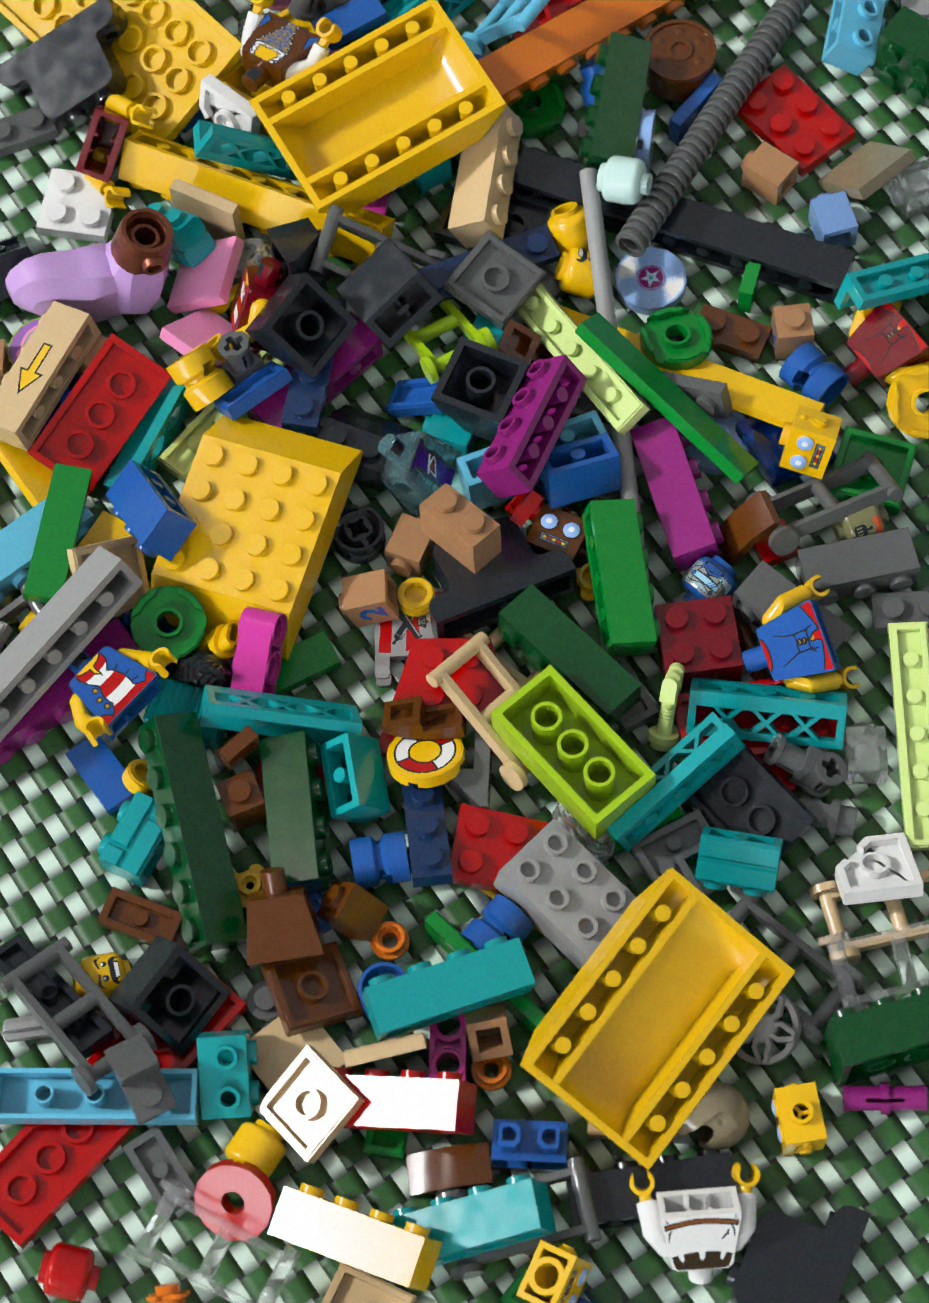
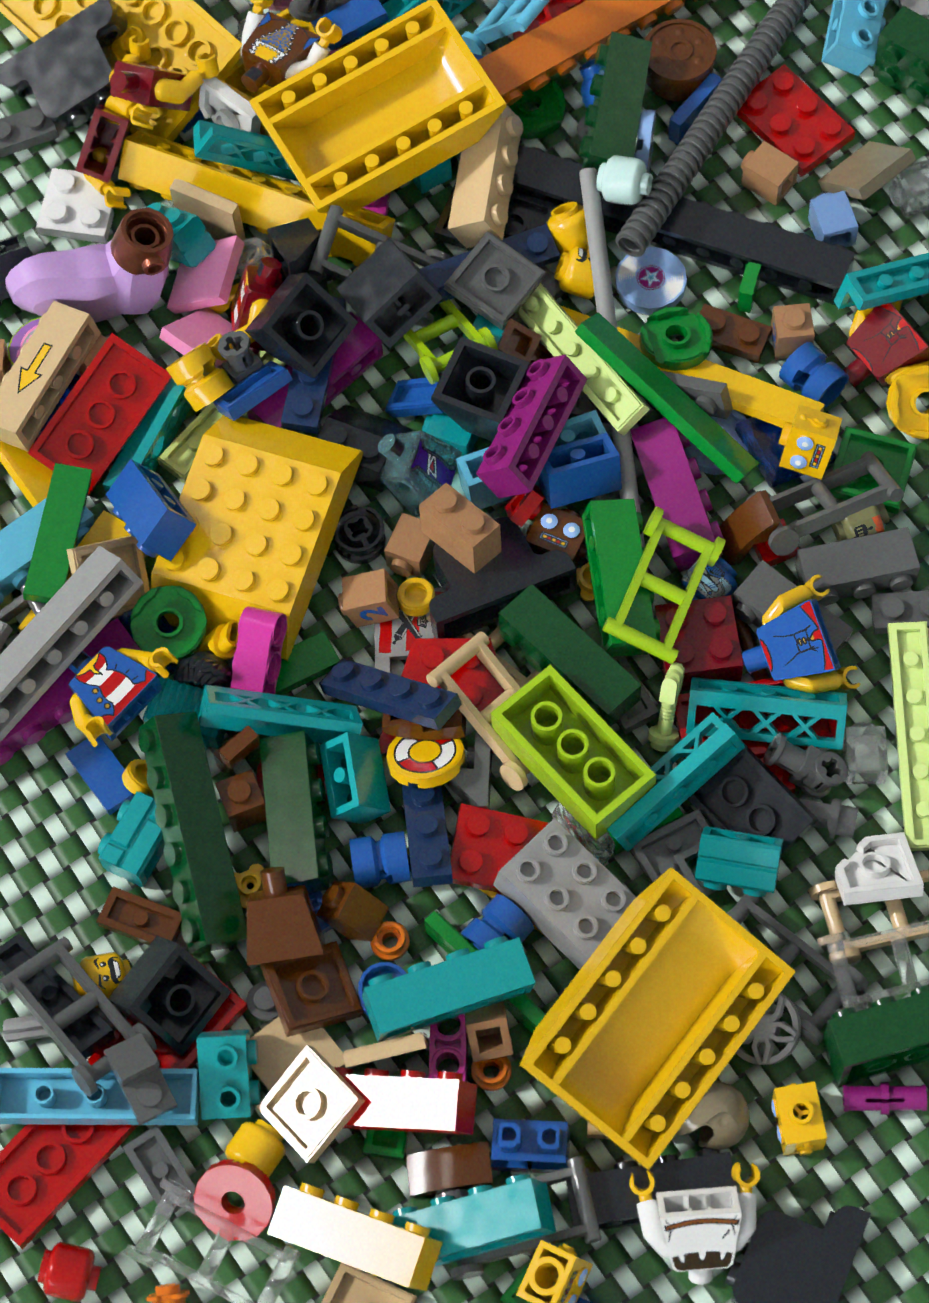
none -> torso [109,35,219,111]
none -> dark blue plate [319,658,462,731]
none -> lime piece [602,506,726,664]

